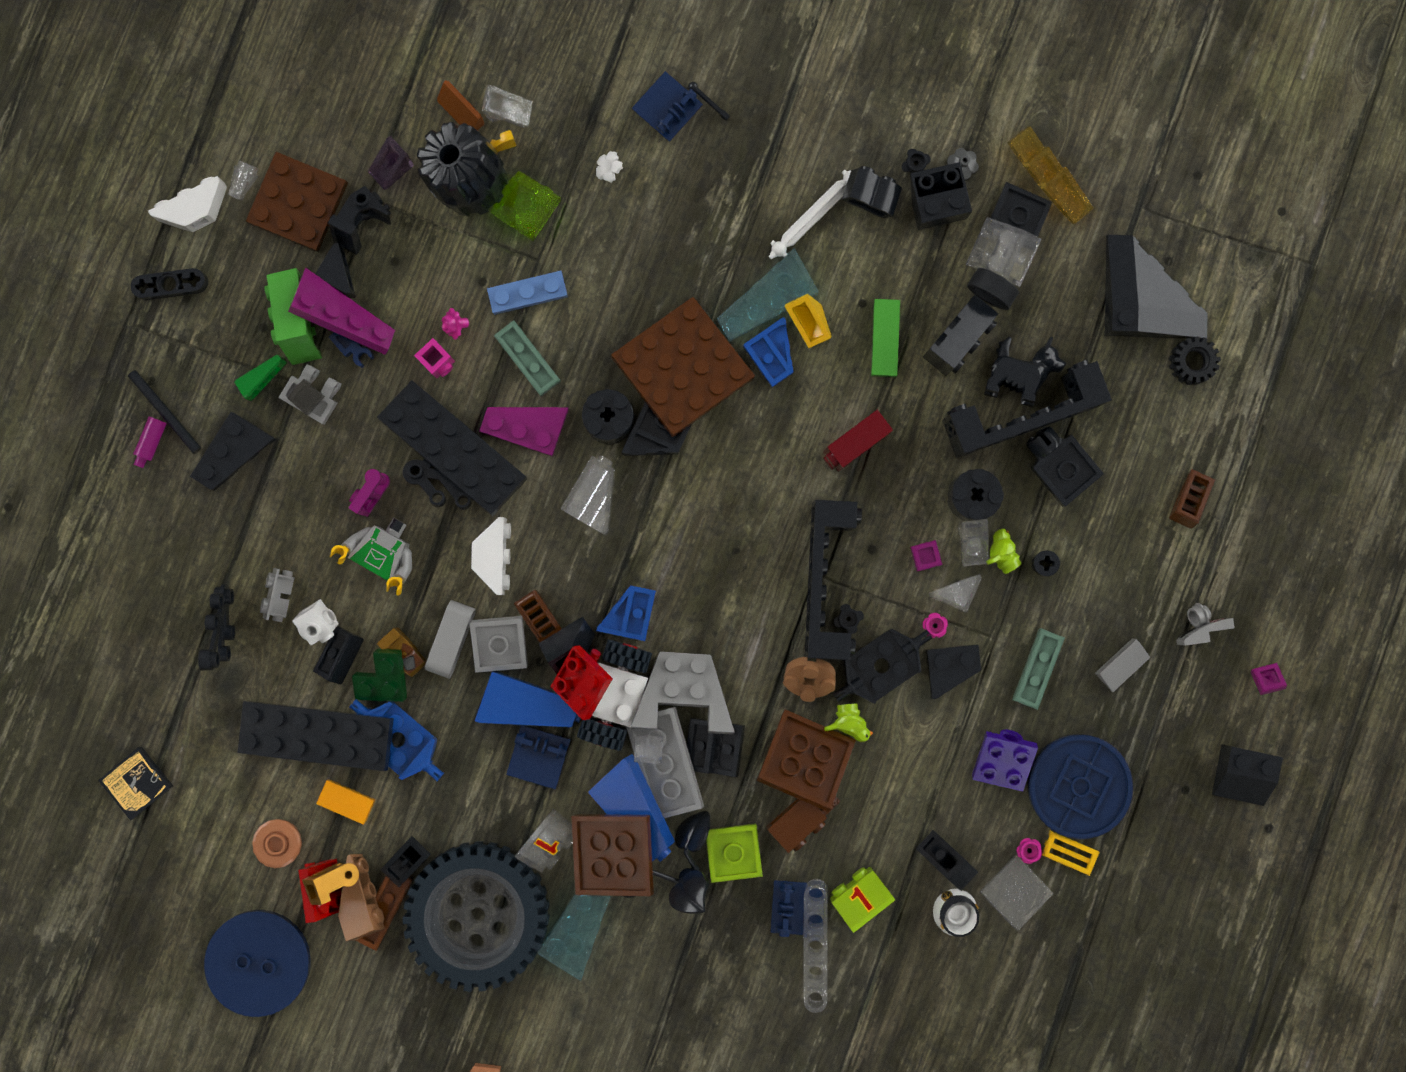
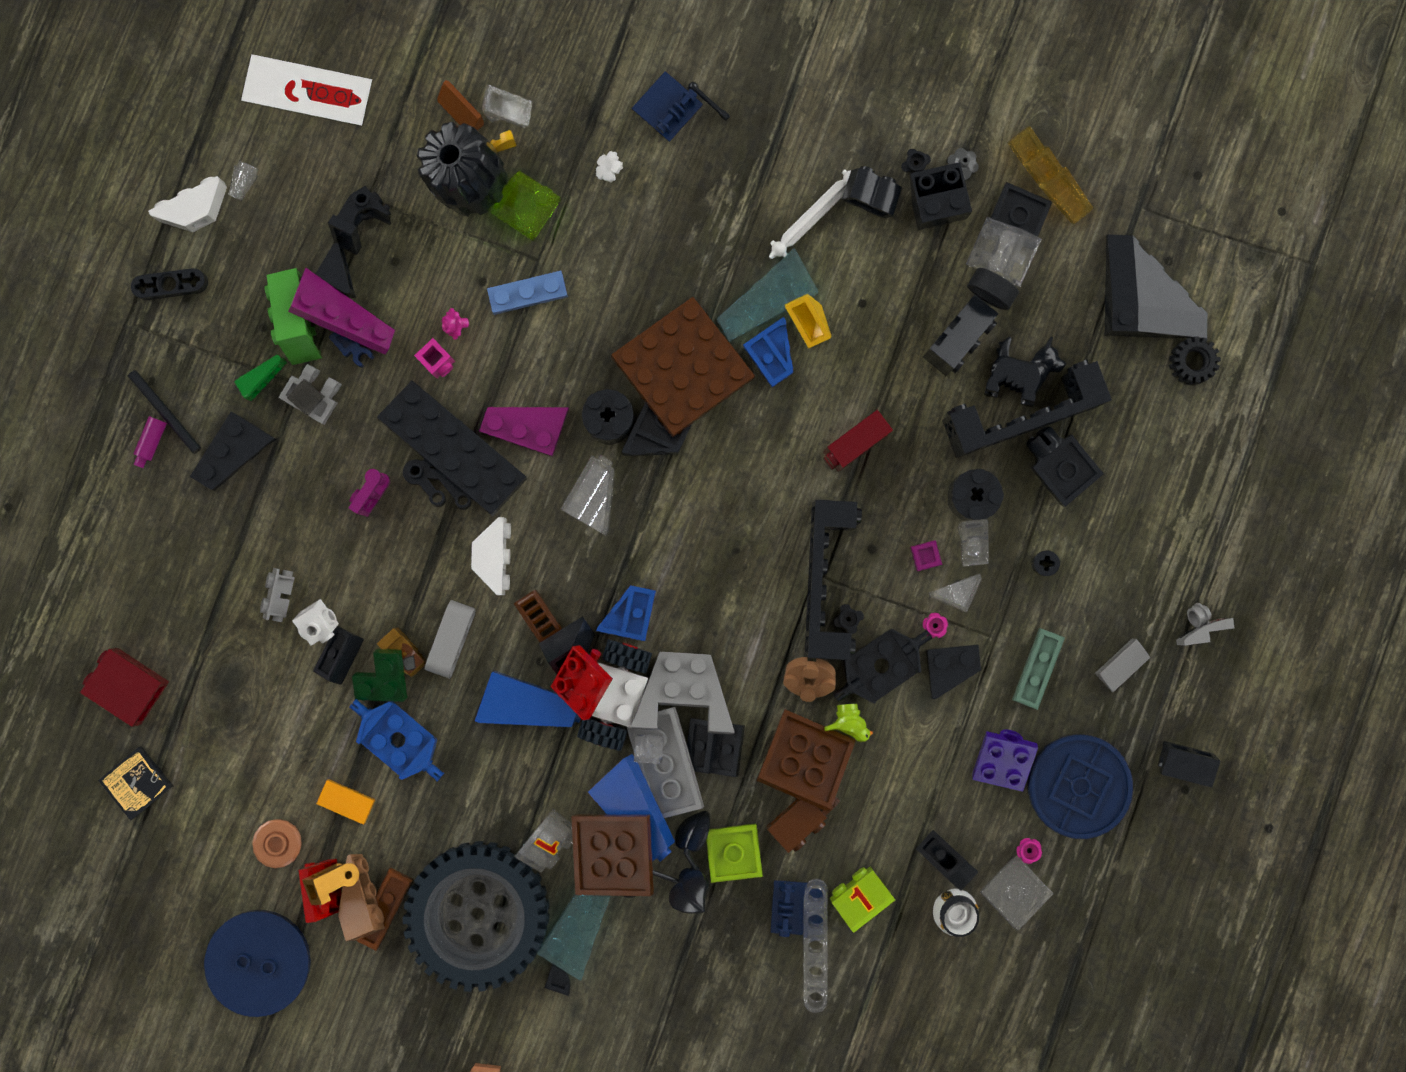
black plant [198,584,236,671] -> none
black plate [237,701,394,771] -> none
reddish brown plate [246,152,348,252] -> none
torso [330,518,412,595] -> none
clear purple slope [368,136,414,190] -> none
black slope [380,836,431,888] -> none
light grey plate [470,616,528,673] -> none
sand green tile [494,320,561,397] -> none
dark blue hinge [506,725,571,789] -> none
bright green tile [871,299,900,377] -> none
lime animal [986,529,1021,574] -> none
yellow tile [1042,830,1100,876] -> none
reddish brown slope [1169,469,1215,528] -> none
black slope [1212,744,1283,806] -> none
magenta tile [1251,663,1287,695] -> none
none -> dark red brick [80,648,169,727]
none -> white sticker [241,55,372,126]
none -> black tile [544,961,571,996]
none -> black hinge [1158,741,1220,787]

